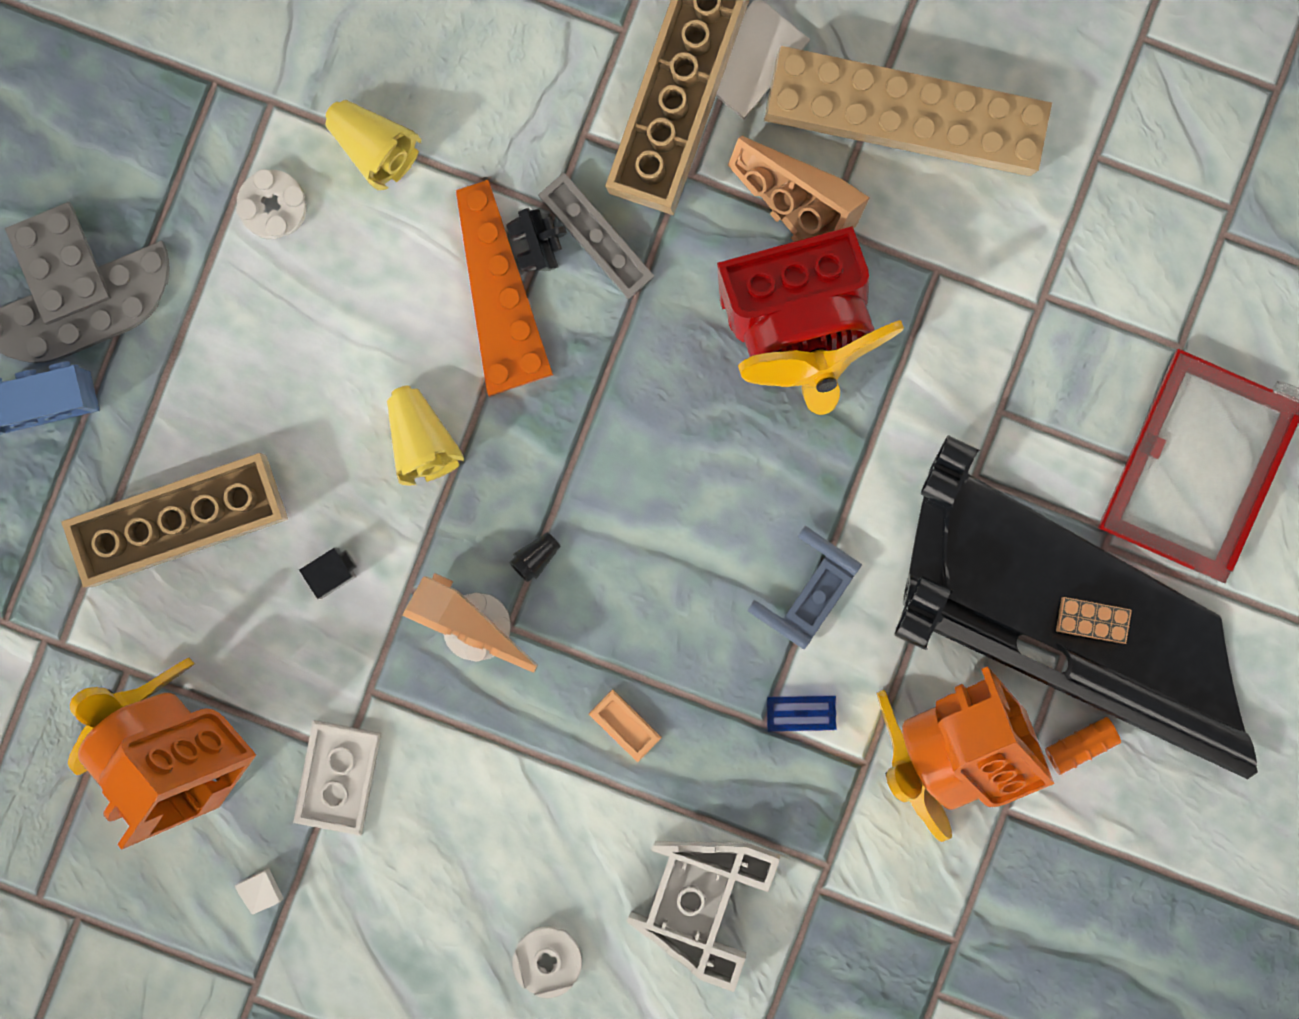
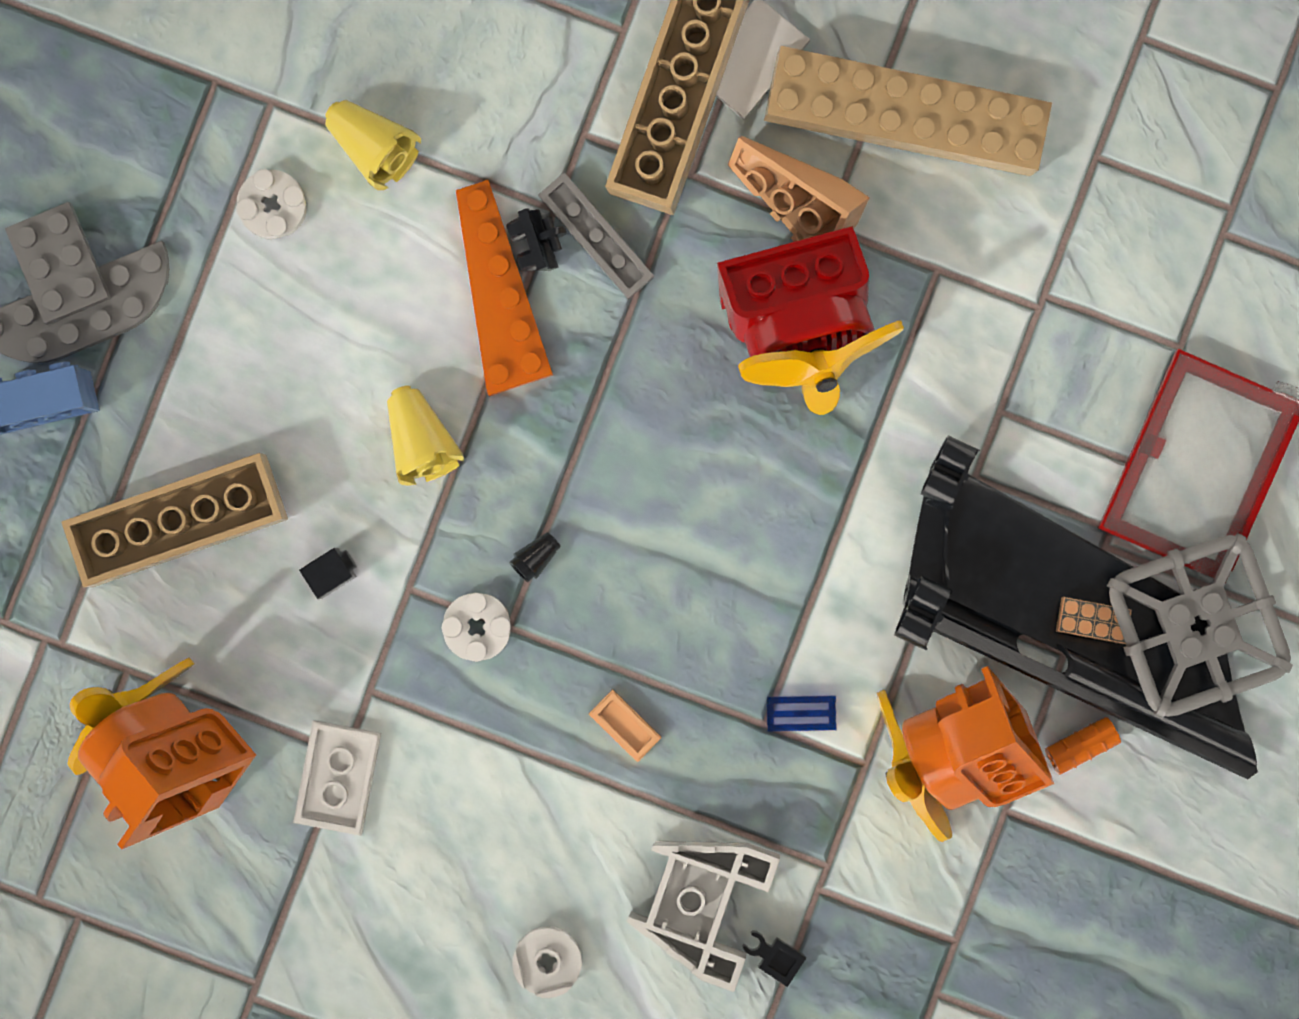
white slope [235,868,284,915] -> none
light nougat wedge [402,573,538,673] -> none
sand blue plate [747,526,862,650] -> none
none -> black plate [742,930,806,987]
none -> light grey plate [1107,533,1293,718]

